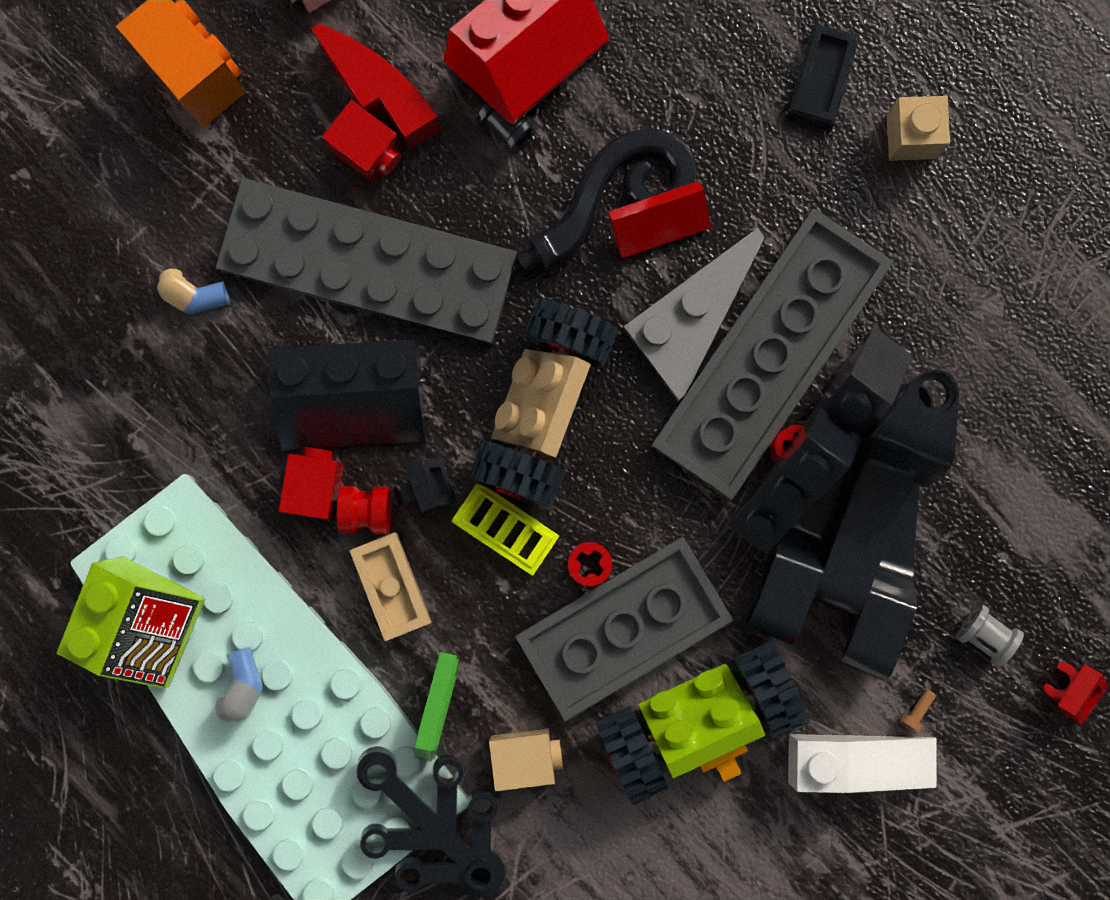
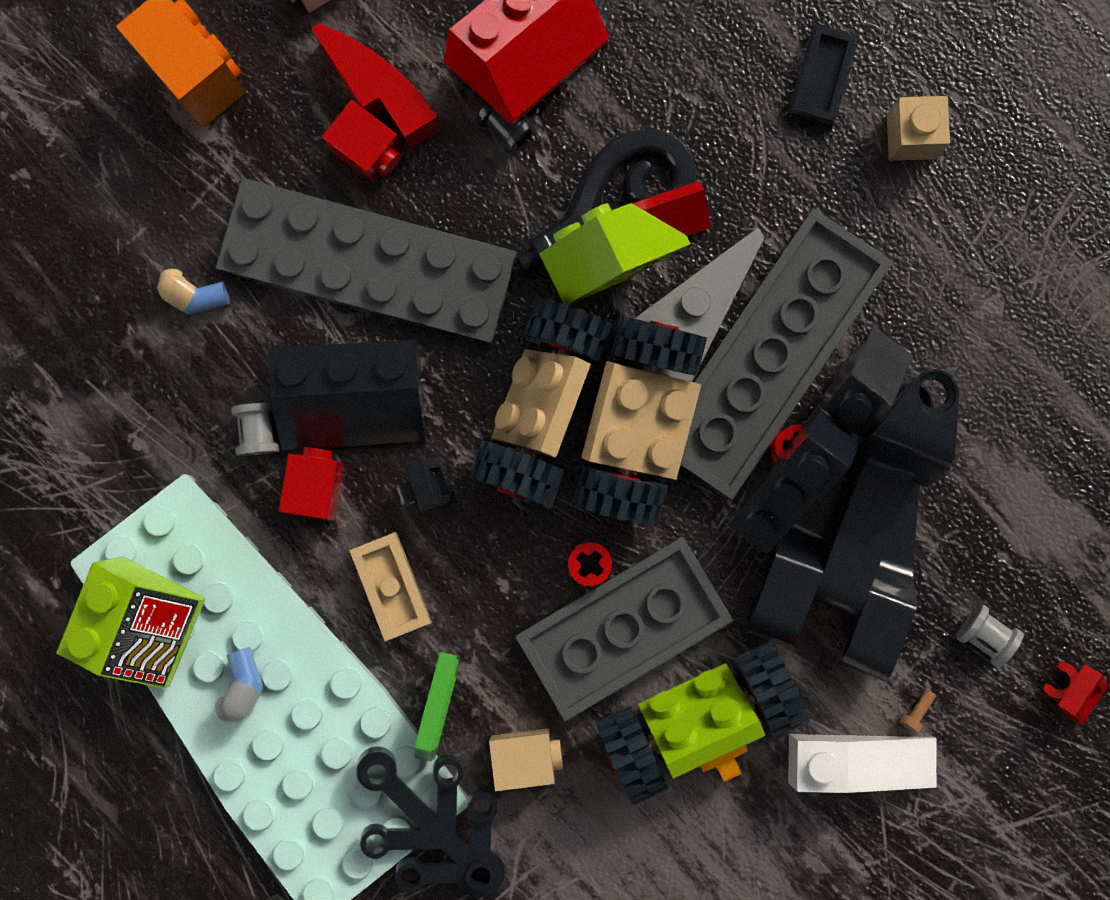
red wheel [337,486,392,535] -> none
neon yellow slope [451,481,559,576] -> none
none -> light grey bush [231,403,279,456]
none -> lime slope [539,203,690,305]
none -> plate [573,315,708,525]

